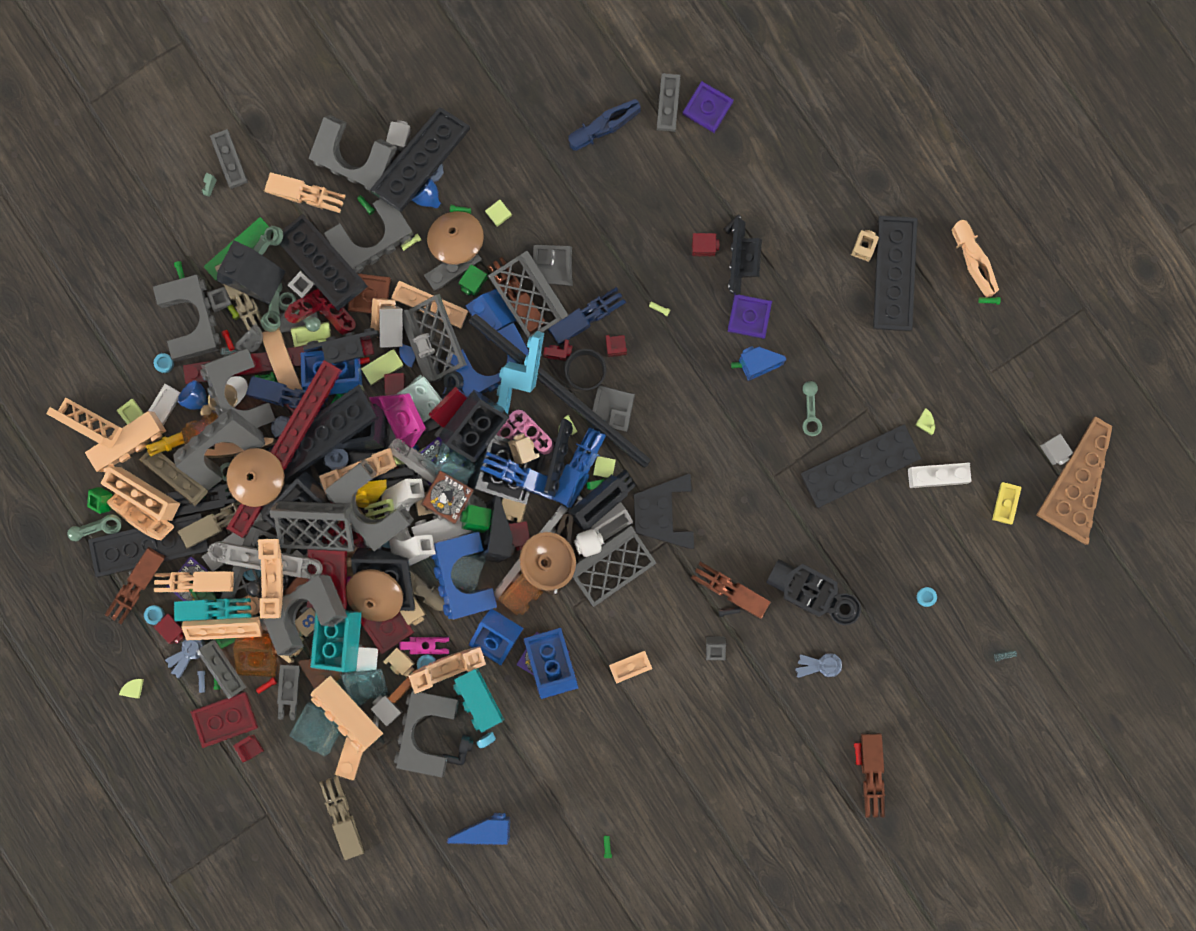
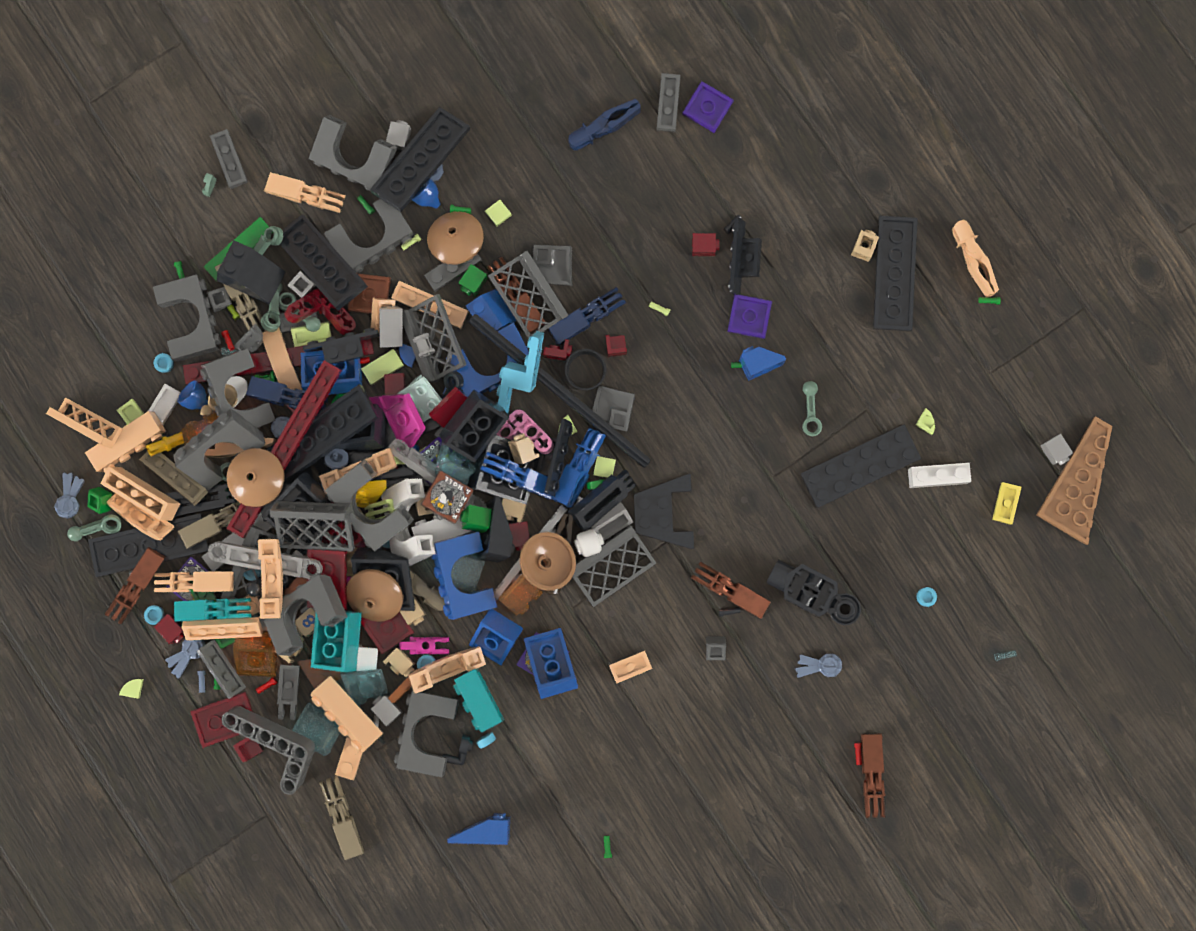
none -> sand blue piece [54,473,85,518]
none -> dark grey beam [222,706,315,795]

